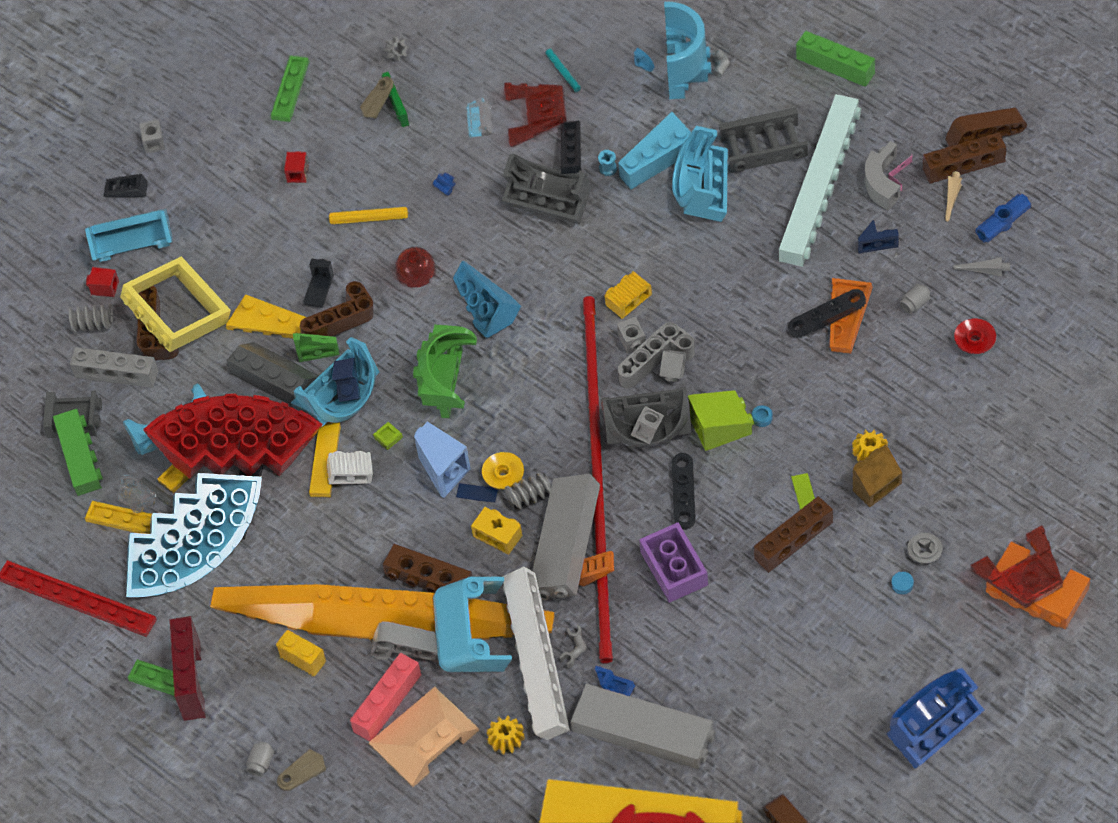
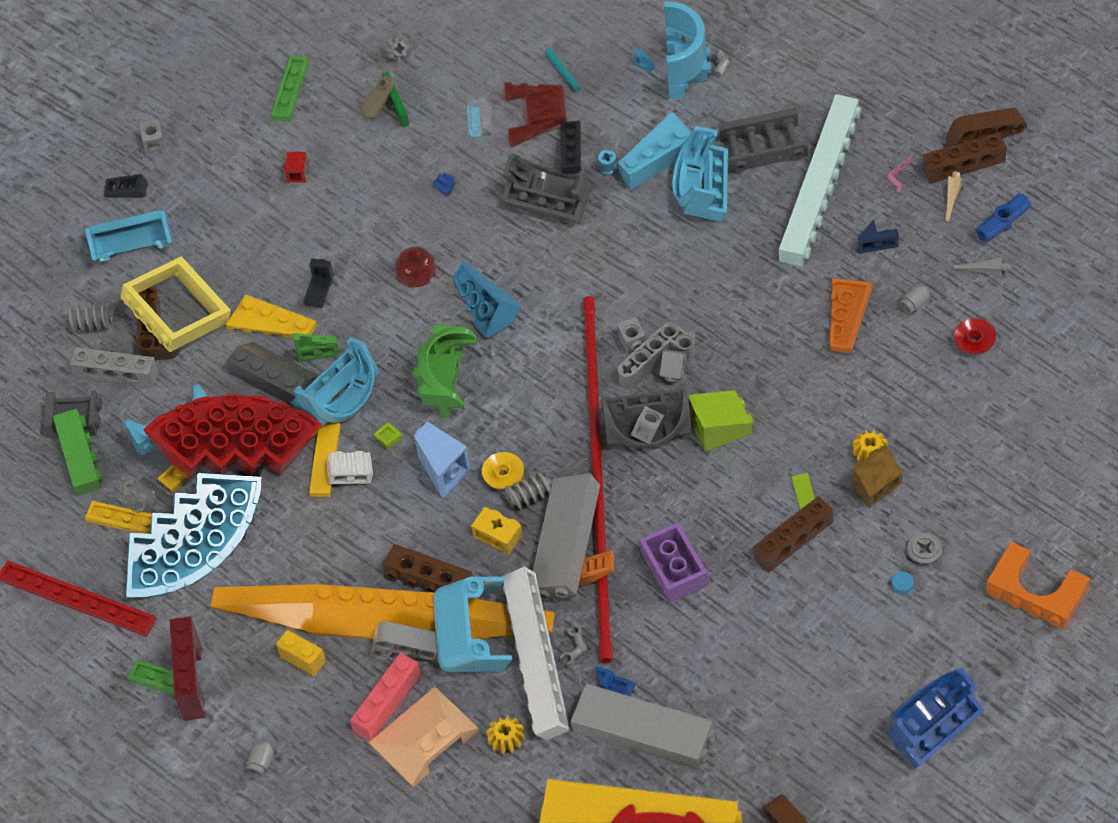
red brick [86,267,119,297] -> none
dark tan piece [277,749,326,791] -> none
reddish brown beam [300,281,373,336] -> none
yellow axle [329,207,408,224] -> none
dark blue slope [332,358,361,402] -> none
dark blue sticker [456,483,498,503] -> none
yellow brick [605,271,652,319] -> none
black plate [672,453,696,530] -> none
dark azure tile [751,405,773,427] -> none
black plate [788,289,866,338] -> none
bright green brick [796,30,875,87] -> none
light grey arch [865,141,901,211] -> none
clear red wing [970,525,1063,608] -> none

